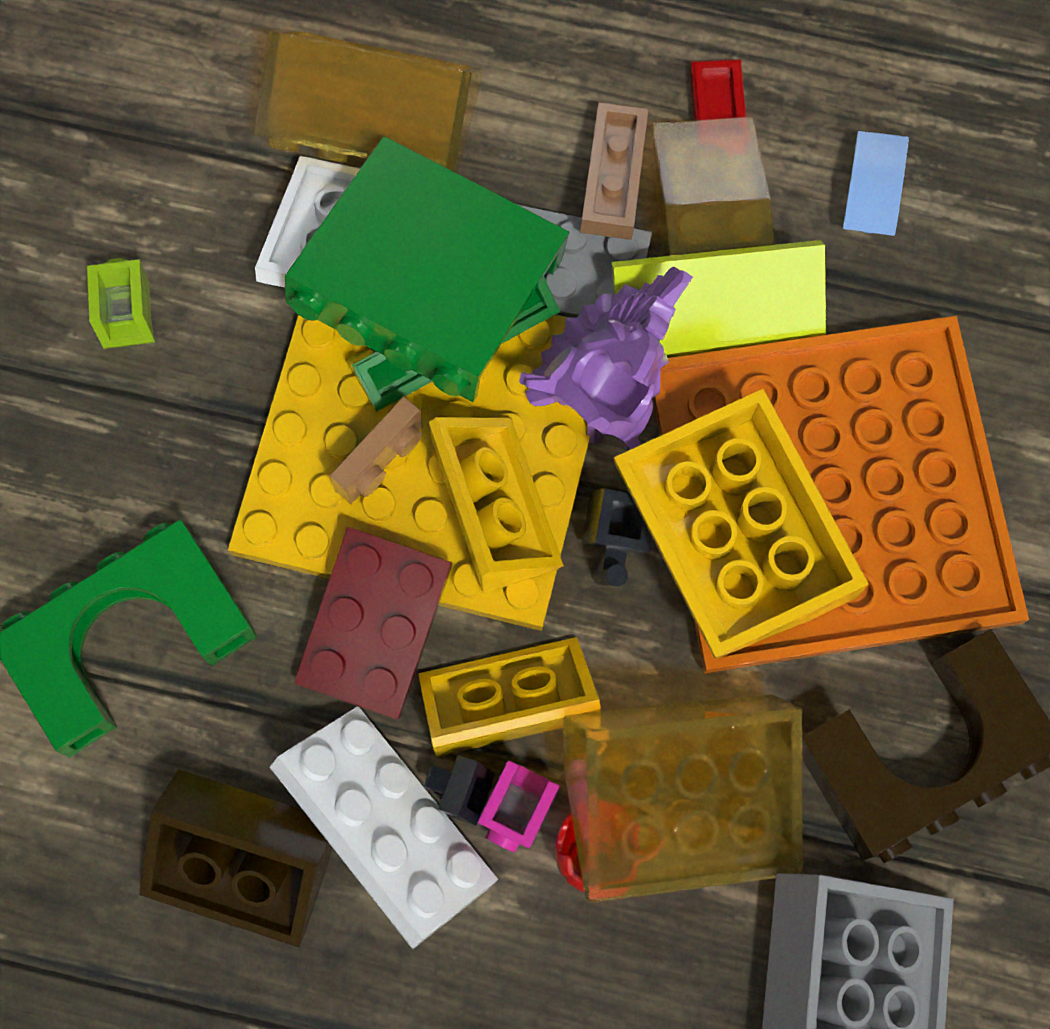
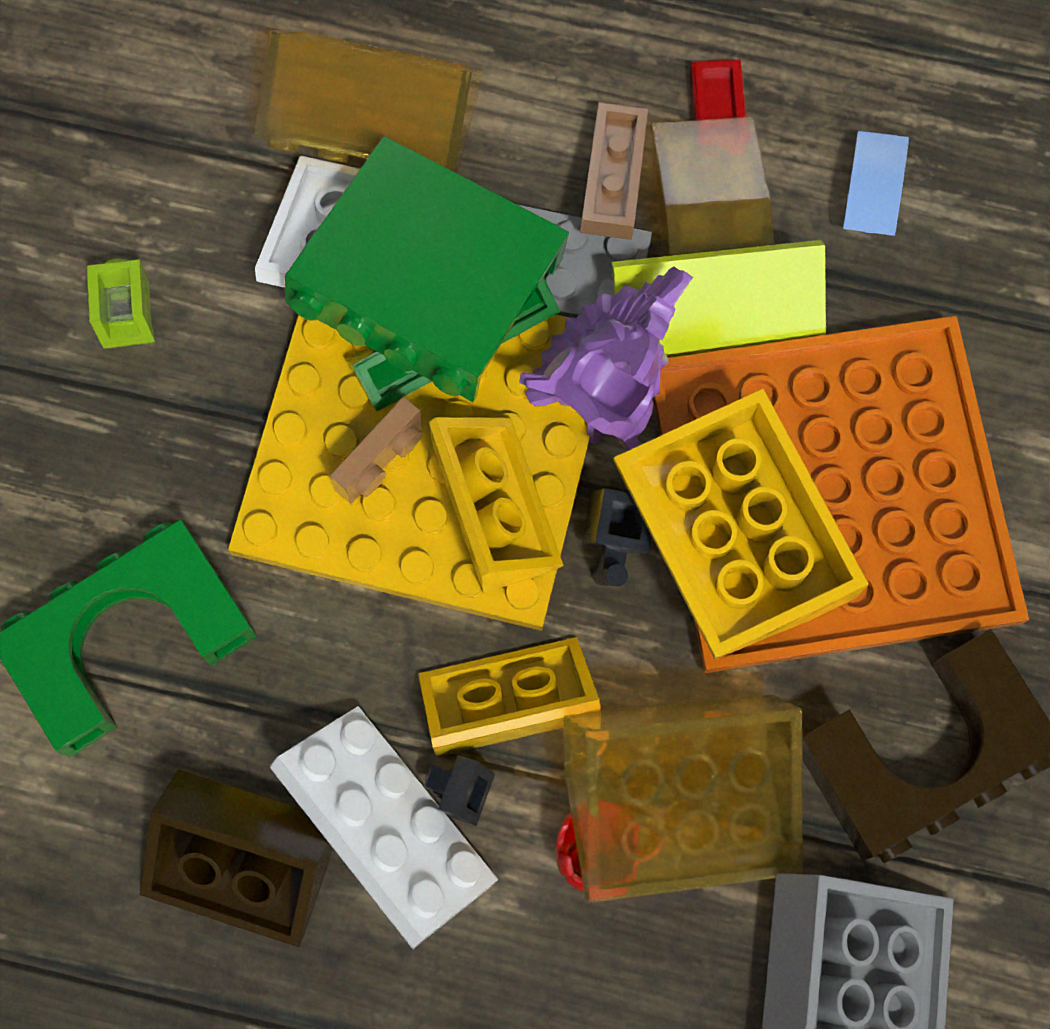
dark red plate [294,527,453,720] -> none
dark pink window [478,760,561,853] -> none

